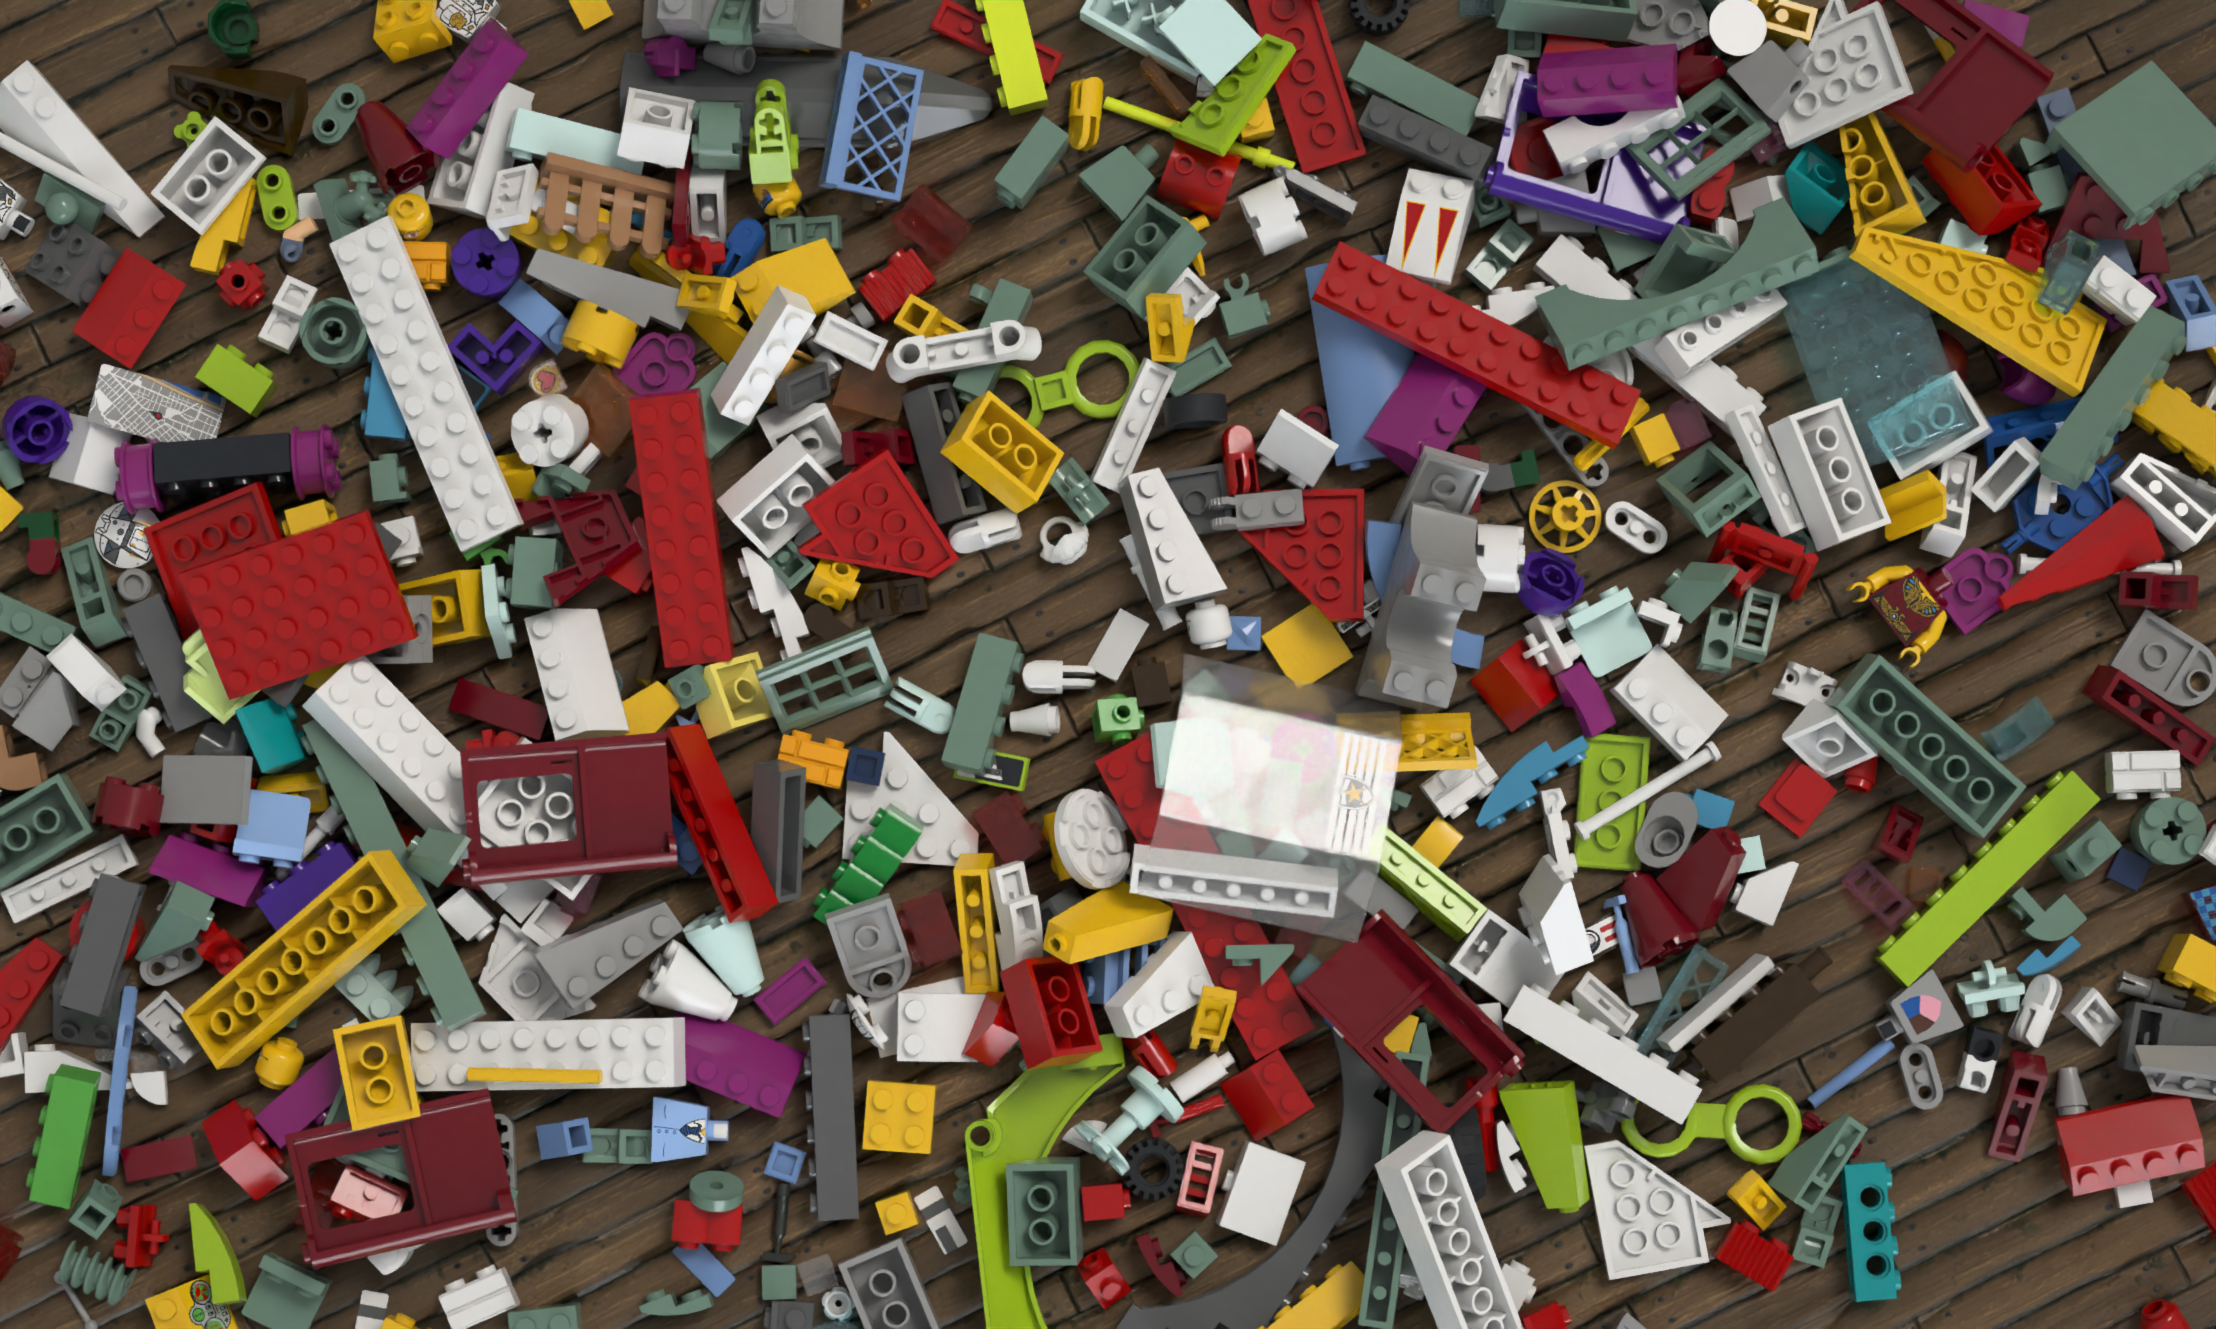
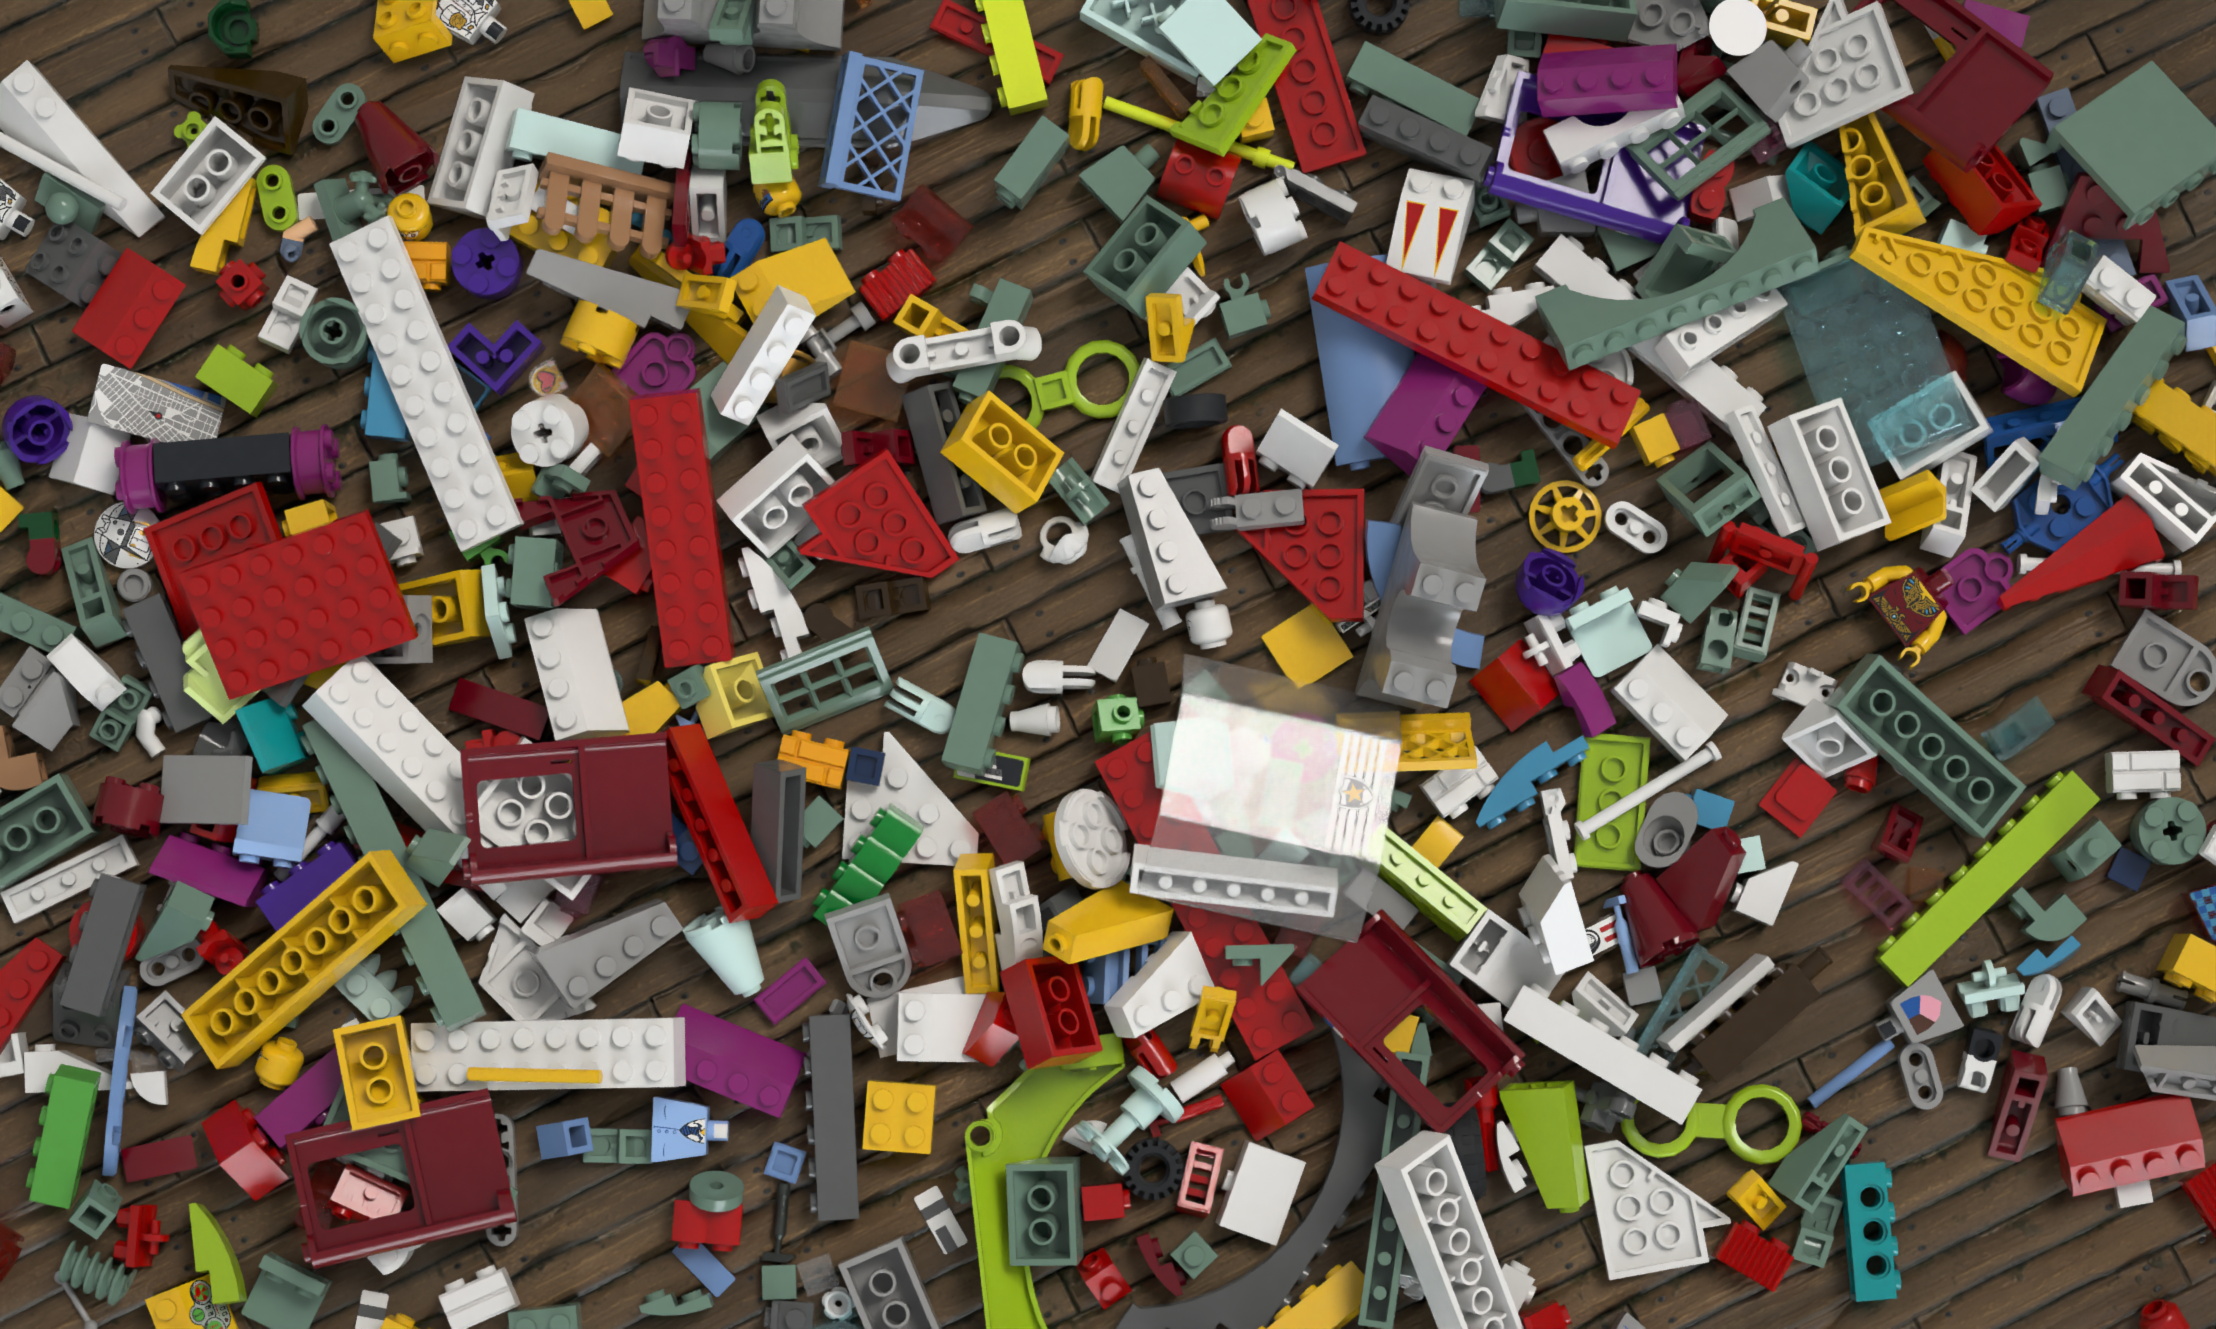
magenta slope [406,17,529,160] -> none
medium blue brick [498,278,569,355] -> none
white cone [638,939,738,1022] -> none
yellow brick [804,558,861,611] -> none
white tile [813,311,888,371] -> none
yellow brick [875,1190,920,1235] -> none
medium blue tile [1226,616,1261,651] -> none
dark red tile [1297,405,1330,435] -> none
white brick [1476,524,1525,593] -> none

